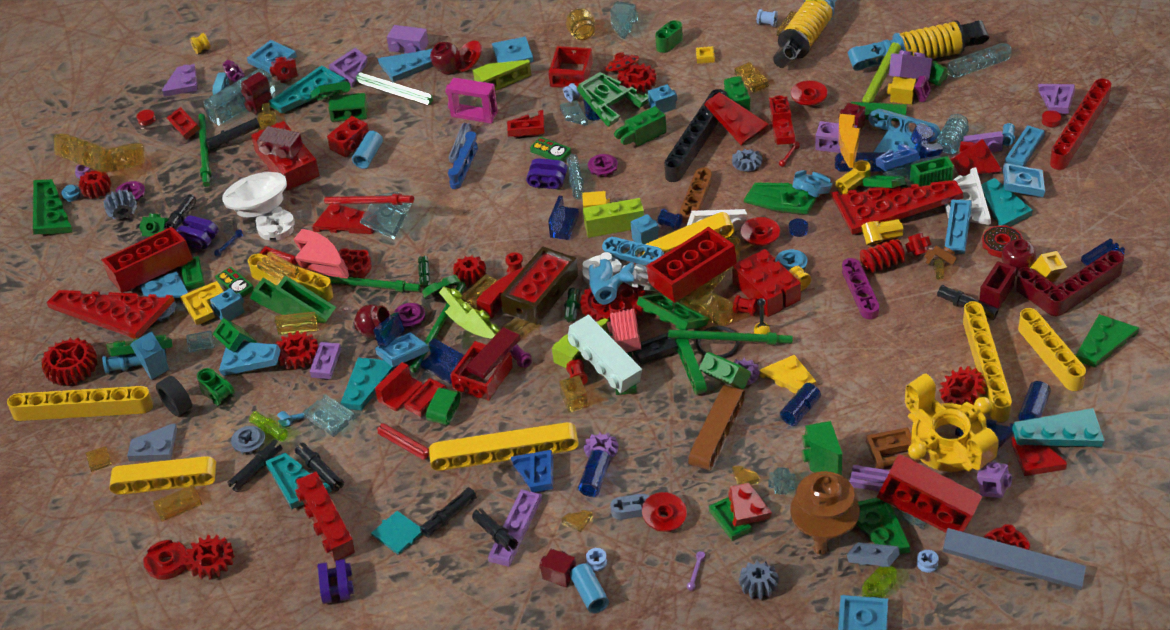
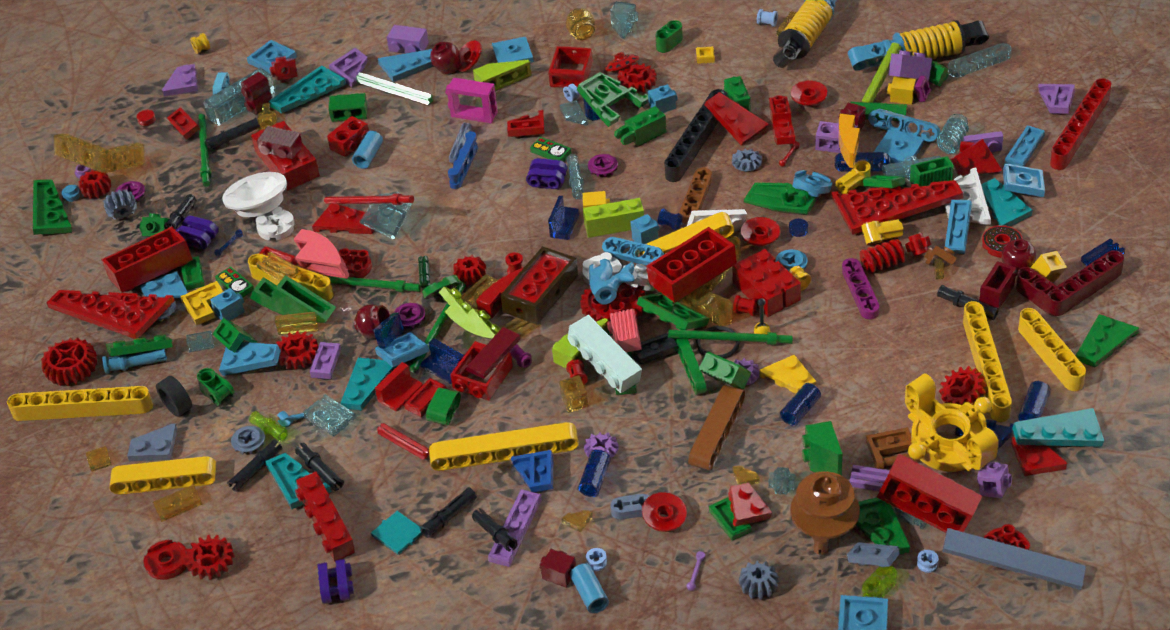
dark azure slope [130,332,169,380] -> none
magenta gear [223,59,246,84] -> none
green plate [310,81,351,101] -> none
dark green axle [564,288,581,323] -> none
clear yellow plate [734,62,769,93] -> none
blue wing [876,144,920,171] -> none
clear blue leg [910,123,944,162] -> none
dark azure pin [1002,123,1015,146] -> none
red tile [1041,110,1061,127] -> none

